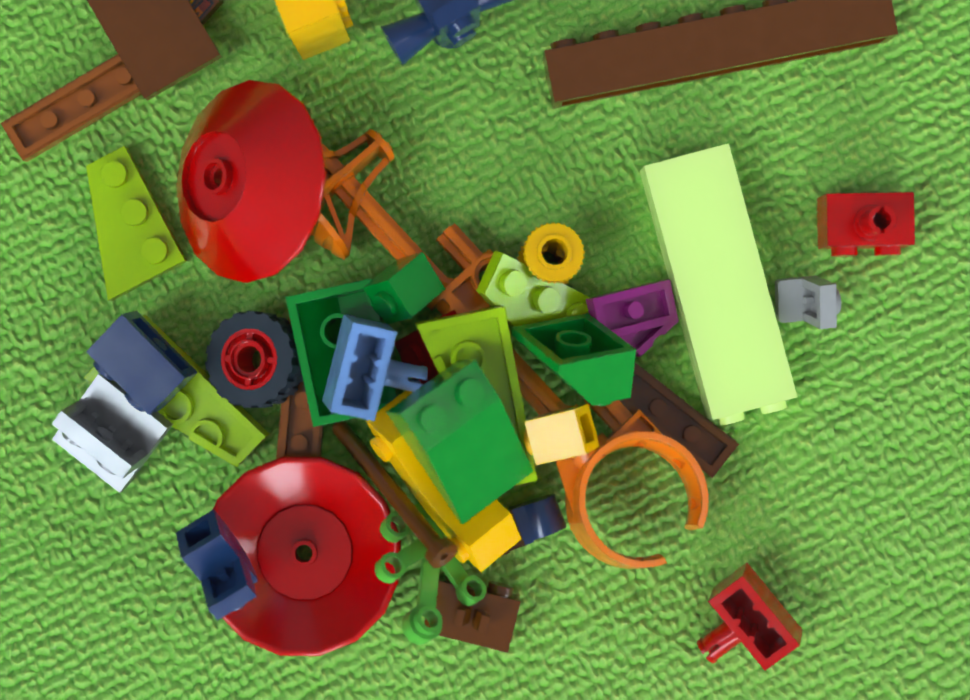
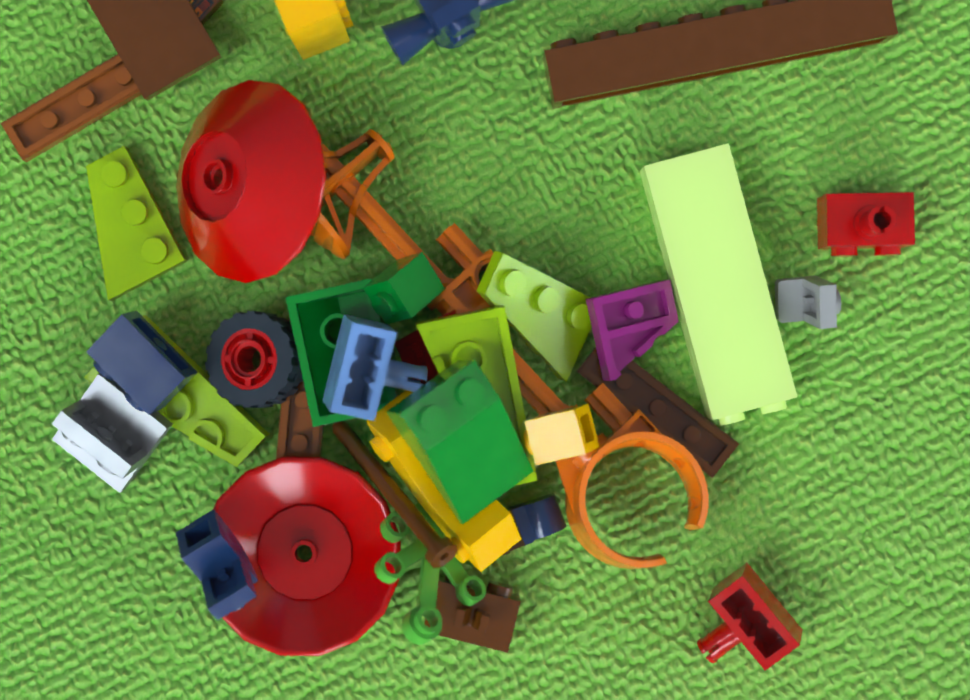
green slope [511,313,636,406] -> none
yellow hose [517,222,585,284] -> none

